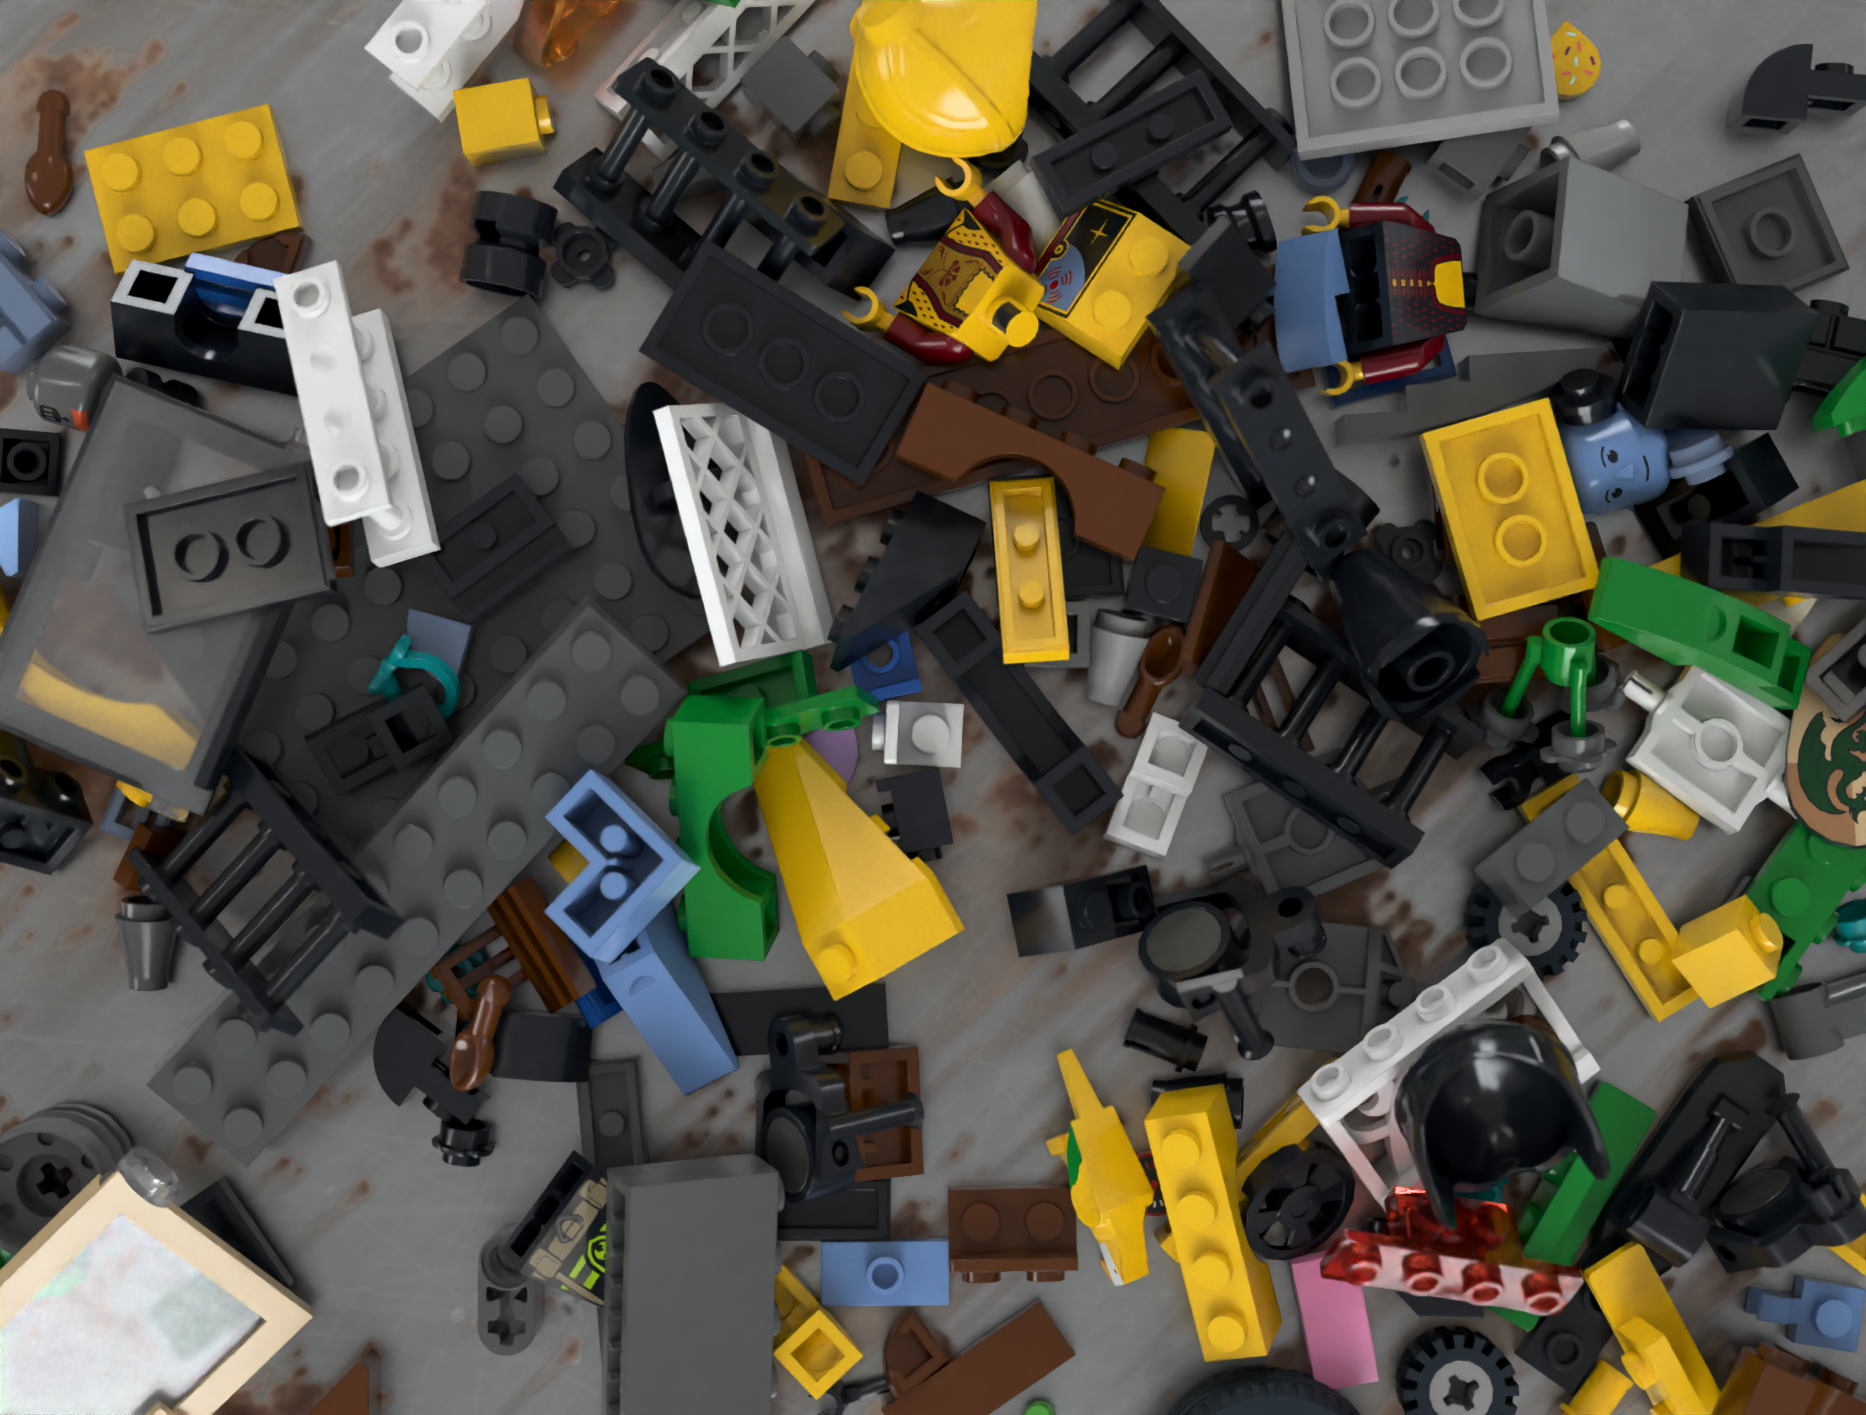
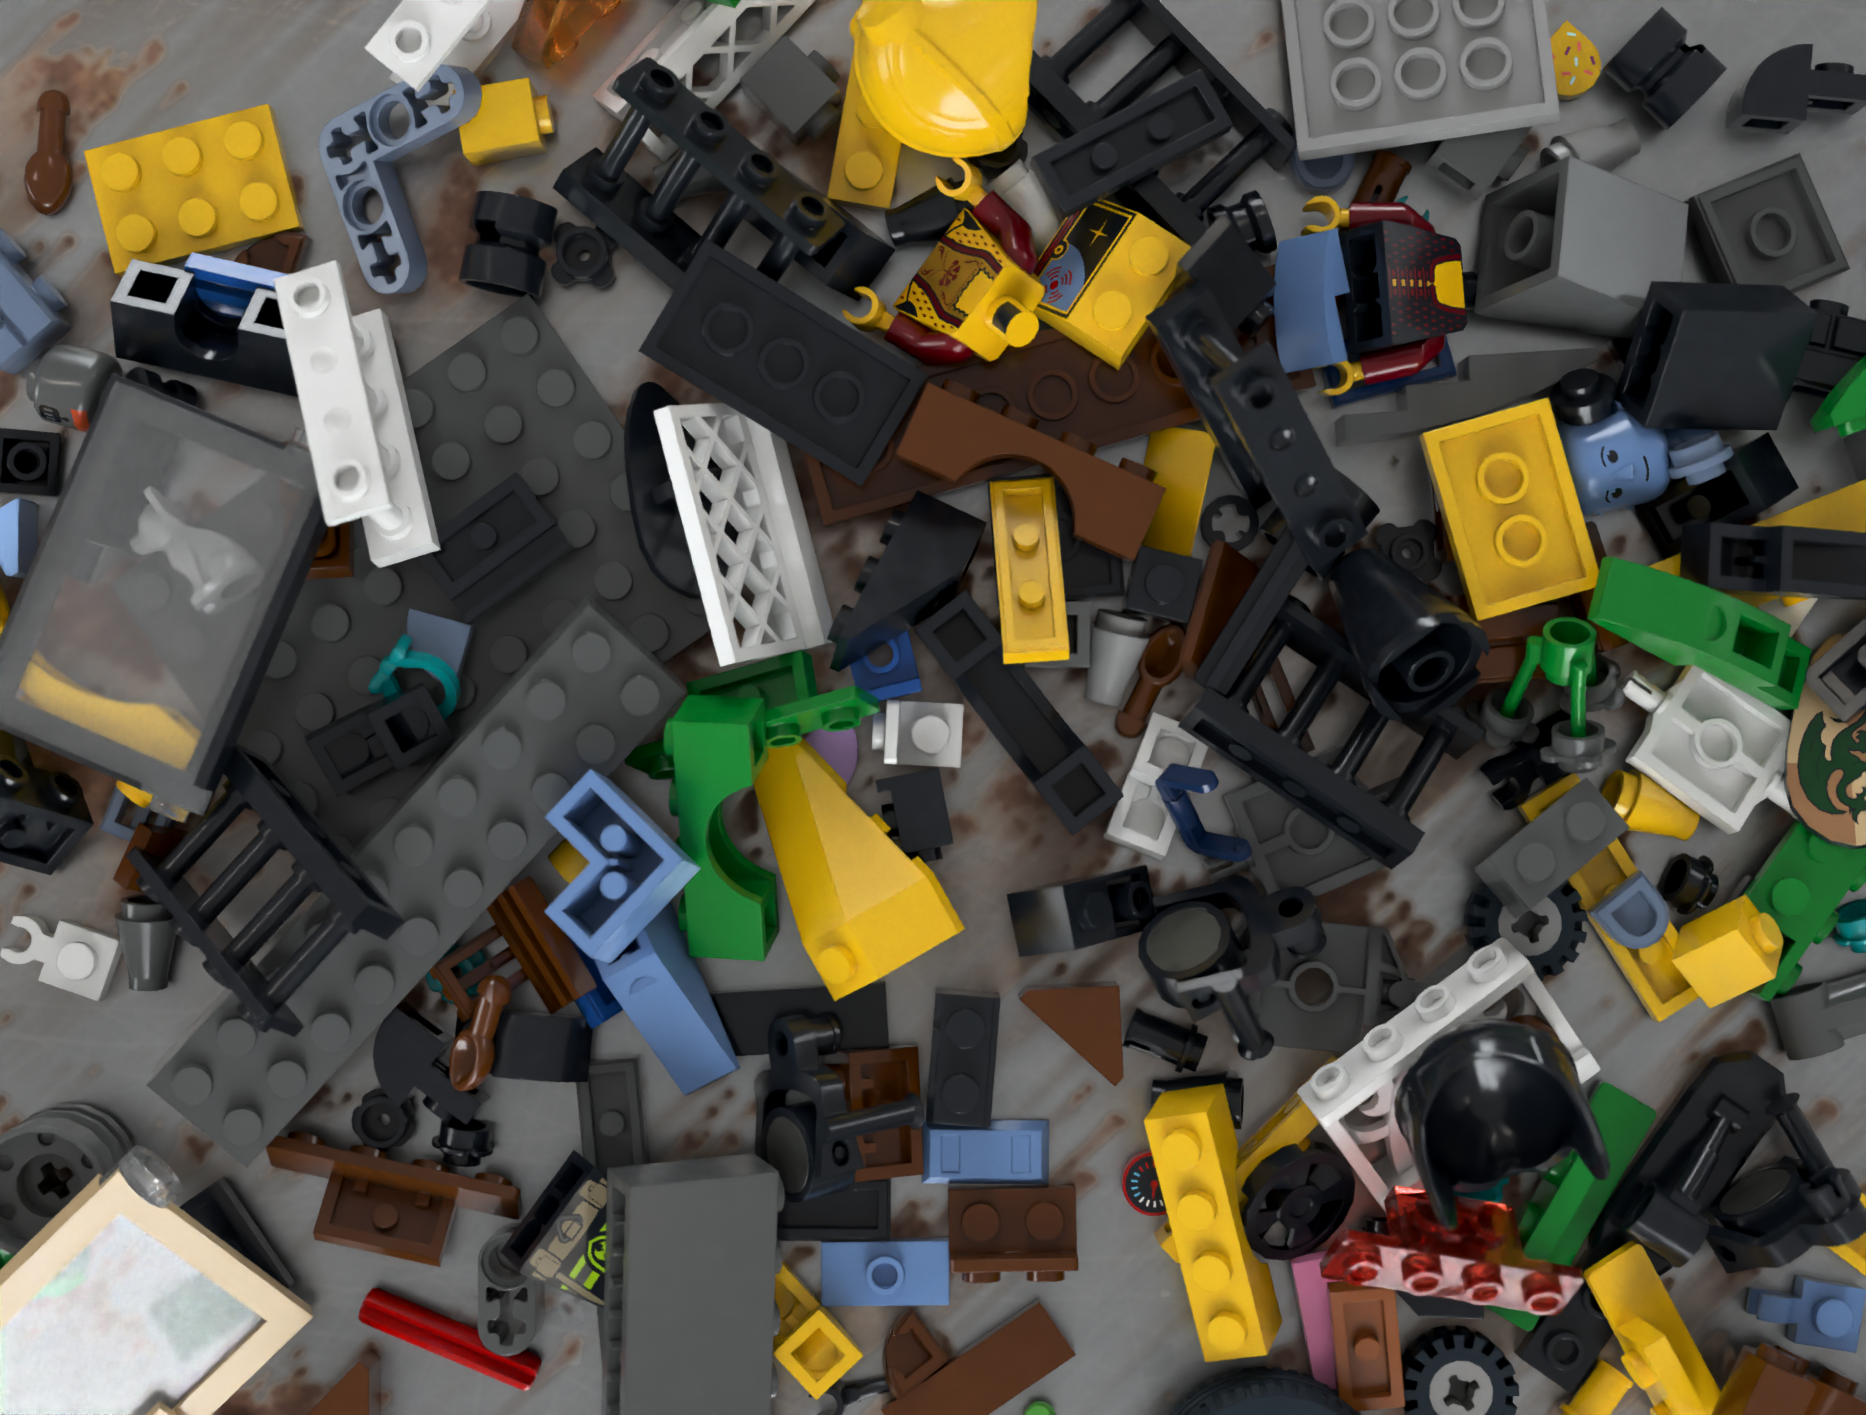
black tile [123,461,339,635] -> none
yellow animal [1045,1048,1154,1286] -> none
none -> white plate [0,915,122,1001]
none -> reddish brown bracket [266,1132,522,1267]
none -> sand blue beam [318,64,482,294]
none -> black plate [351,1088,414,1152]
none -> red axle [358,1288,542,1391]
none -> medium blue tile [922,1119,1049,1184]
none -> black brick [926,988,1000,1127]
none -> reddish brown slope [1018,981,1124,1086]
none -> dark blue piece [1155,764,1252,862]
none -> dark orange plate [1327,1276,1405,1412]
none -> sand blue tile [1587,870,1669,949]
none -> black wheel [1603,7,1727,130]
none -> black plate [1660,853,1719,915]

